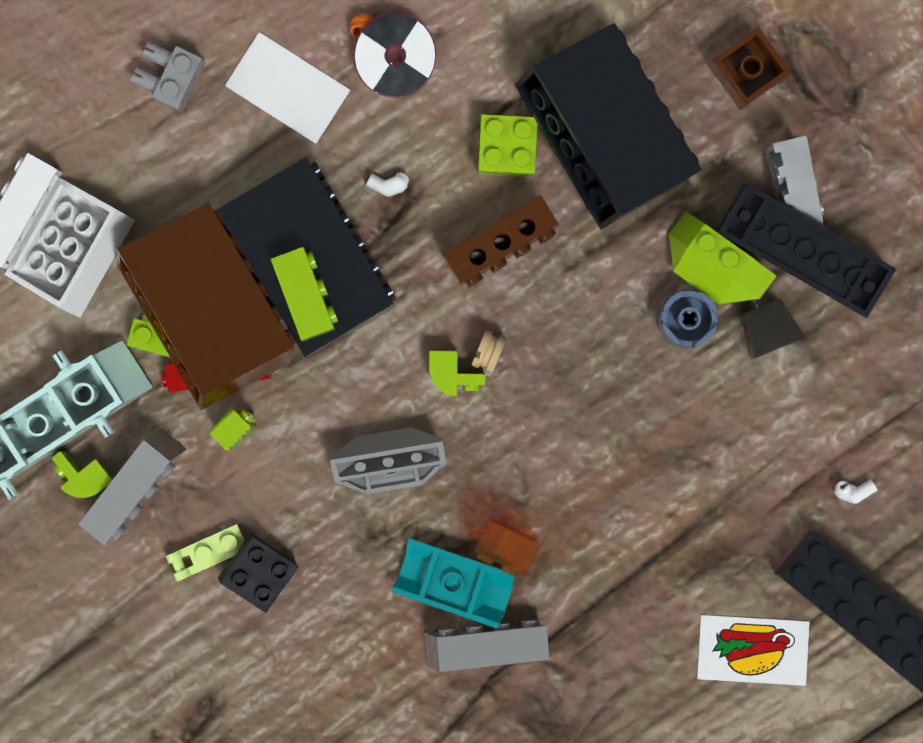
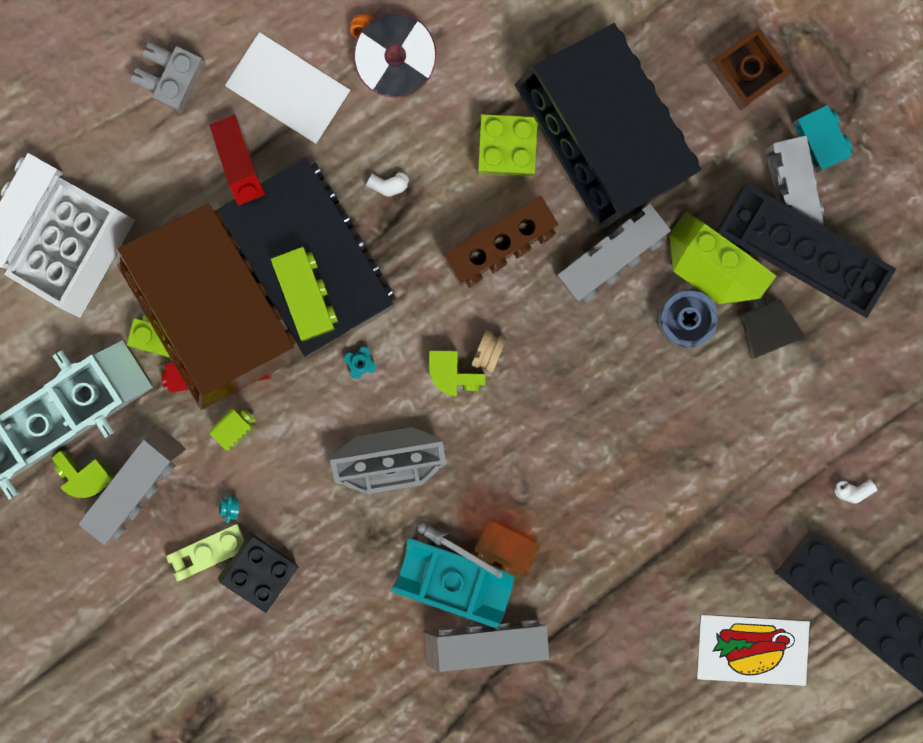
none -> red brick [209,114,265,206]
none -> teal plate [219,493,239,523]
none -> teal plate [344,347,376,379]
none -> light grey sword [418,523,503,578]
none -> light grey wedge [556,204,671,303]
none -> teal brick [793,105,853,173]

